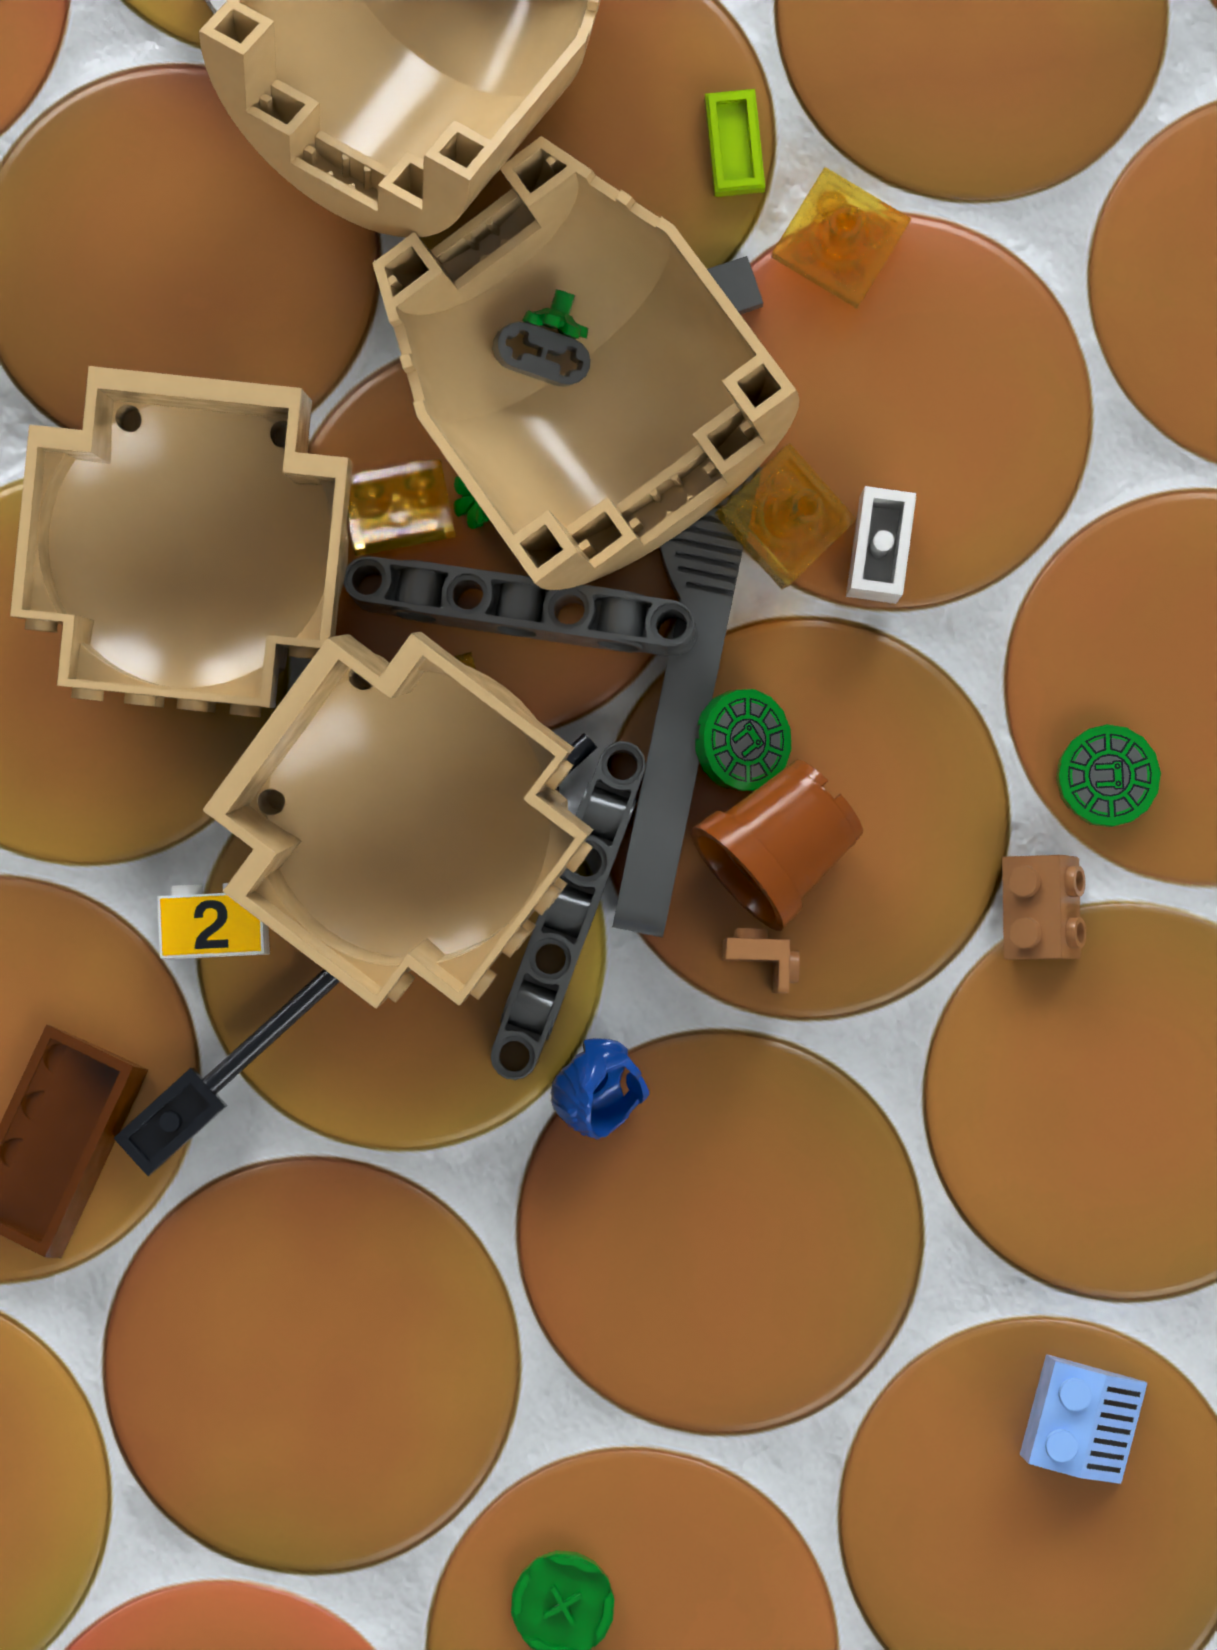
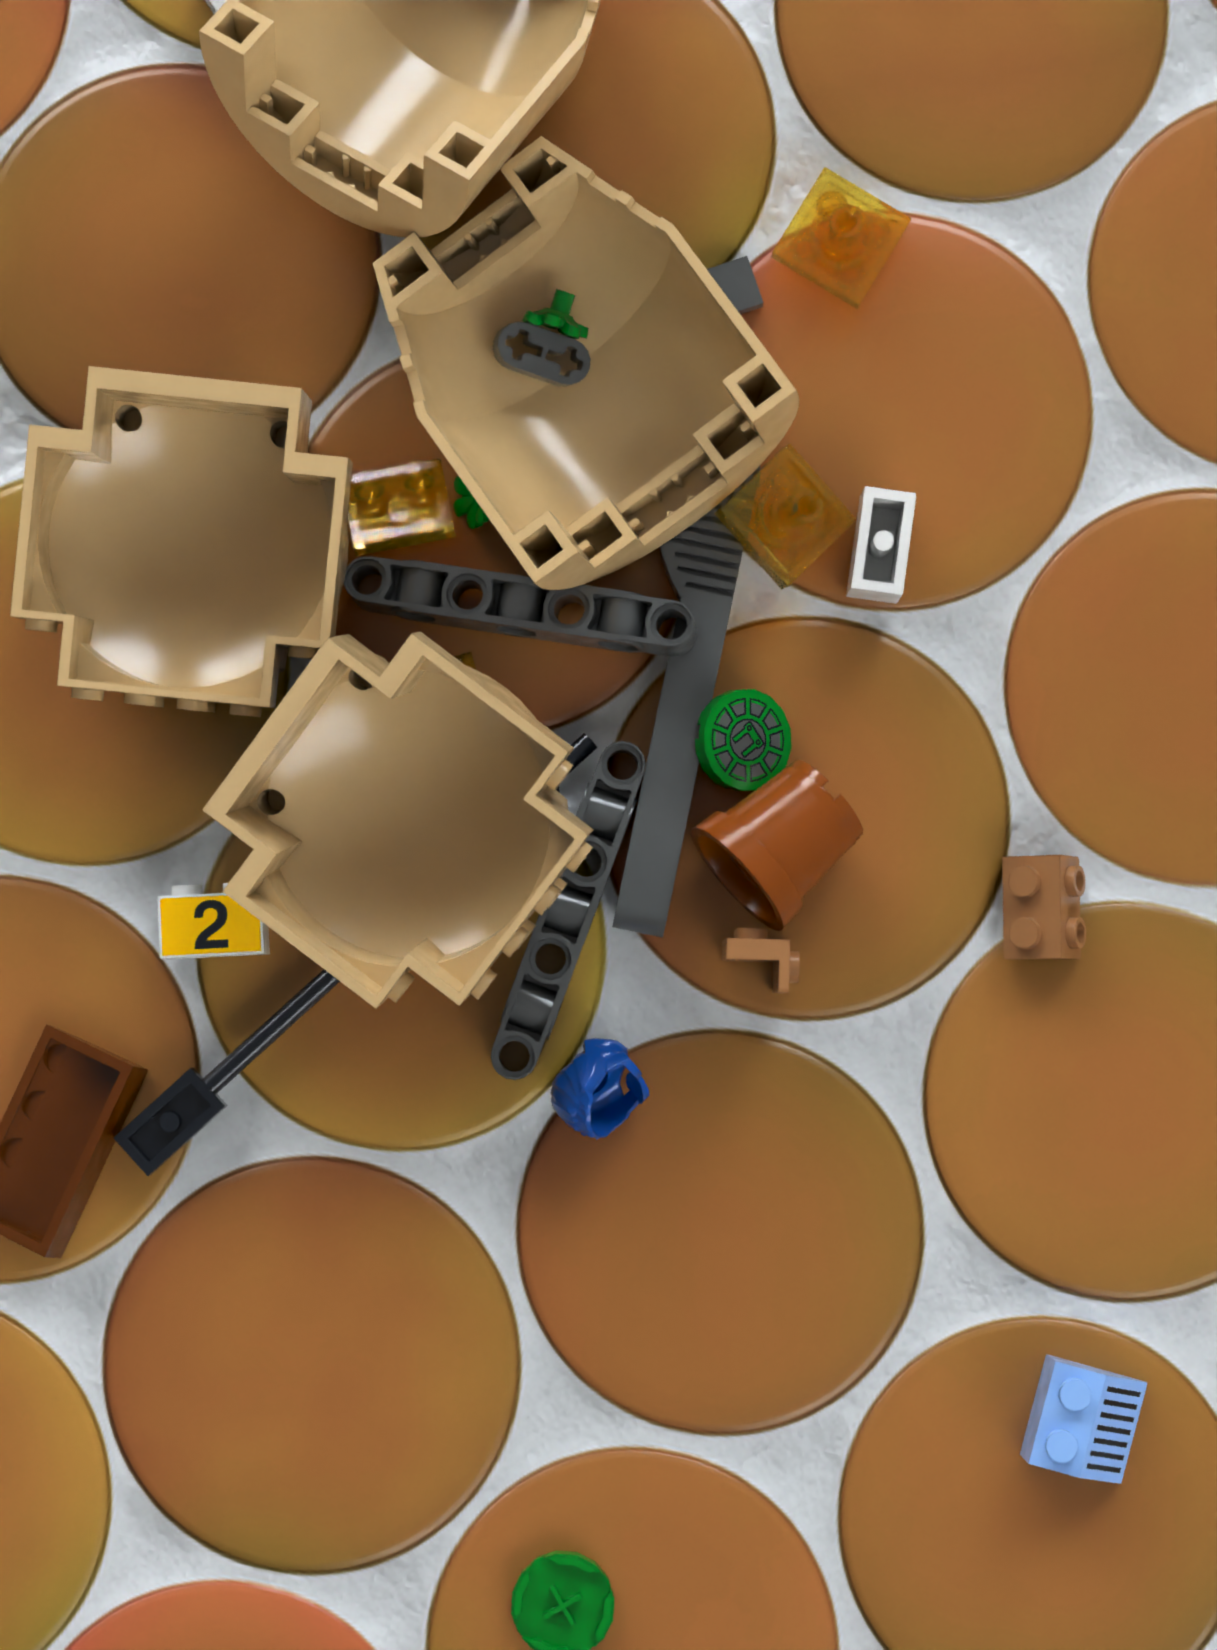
lime tile [704,89,766,197] -> none
tile [1056,724,1161,828] -> none

